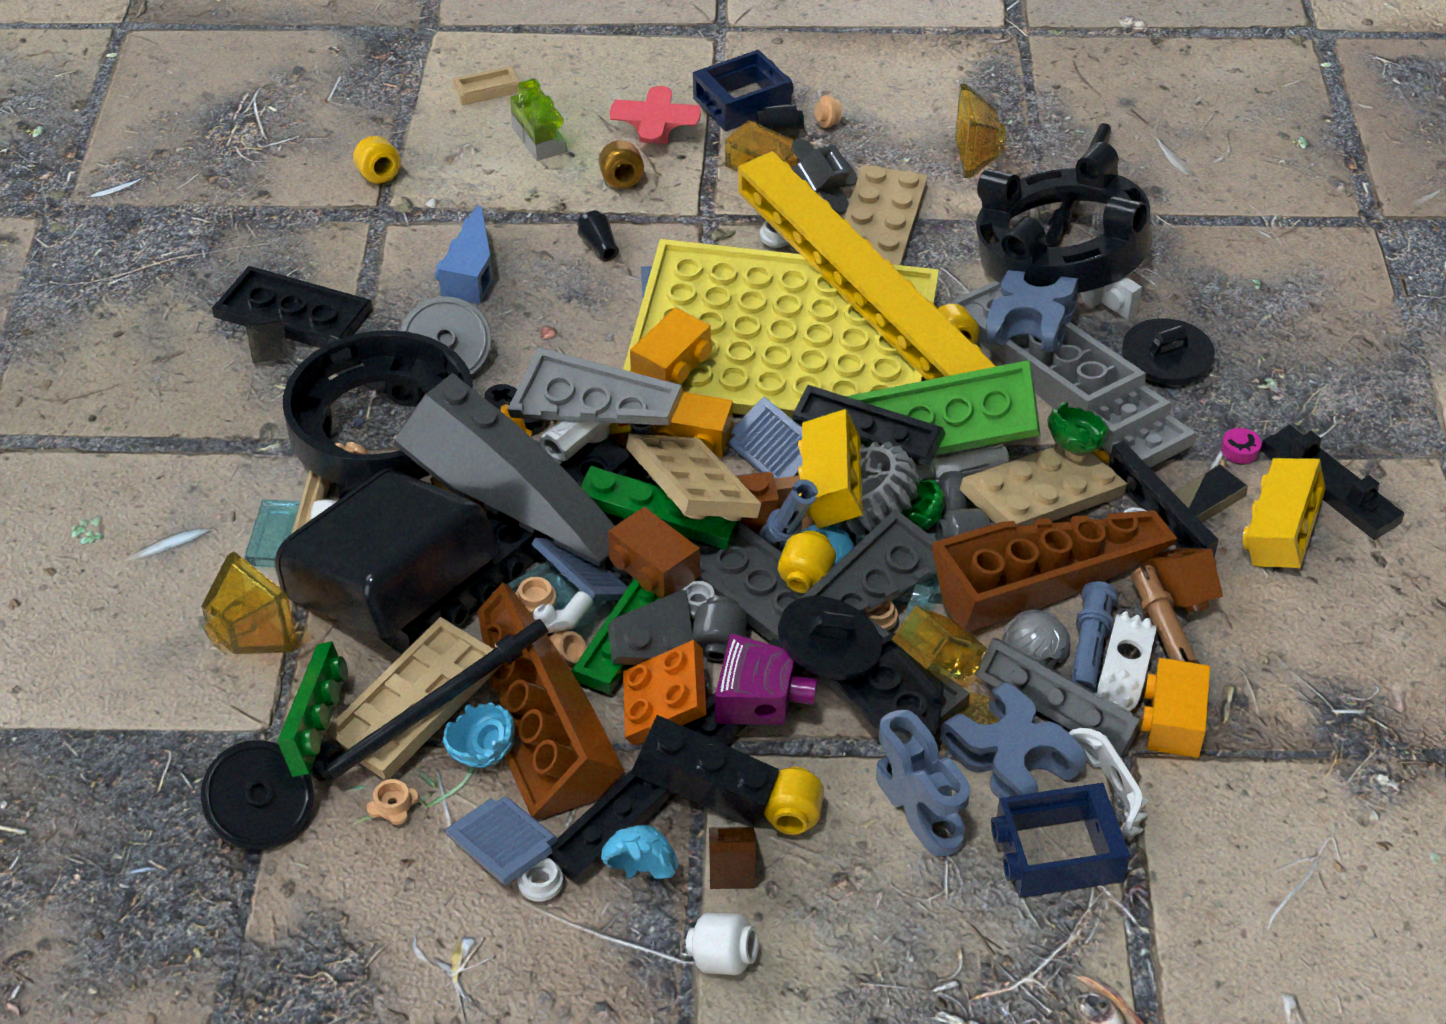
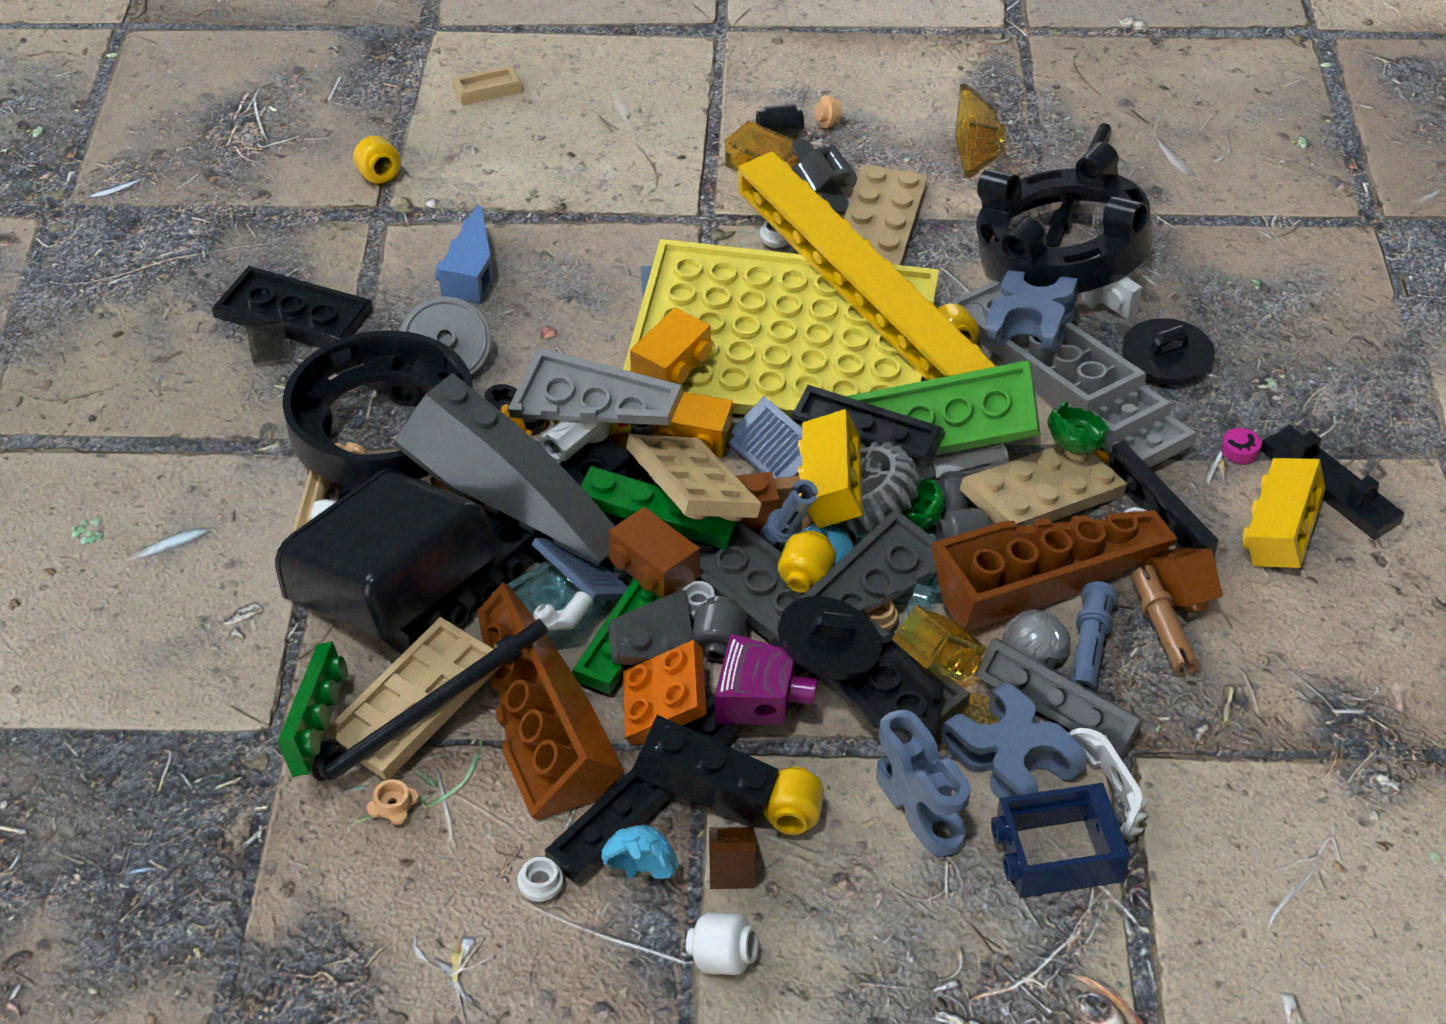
black shield [200,740,314,851] -> none
clear yellow slope [201,551,299,654] -> none
clear light blue tile [244,499,300,567] -> none
medium azure hair [443,702,515,768] -> none
sand blue window [445,796,558,886] -> none
clear neon green hips [510,78,567,161] -> none
light nougat plate [515,577,556,615] -> none
light nougat plate [549,630,587,671] -> none
black cone [577,210,619,261] -> none
pearl gold head [598,140,644,189] -> none
coral piece [610,86,701,144] -> none
dark blue window [693,49,794,131] -> none
white piece [1097,611,1157,711] -> none
light orange brick [1141,658,1210,758] -> none
black tile [1173,464,1248,522] -> none

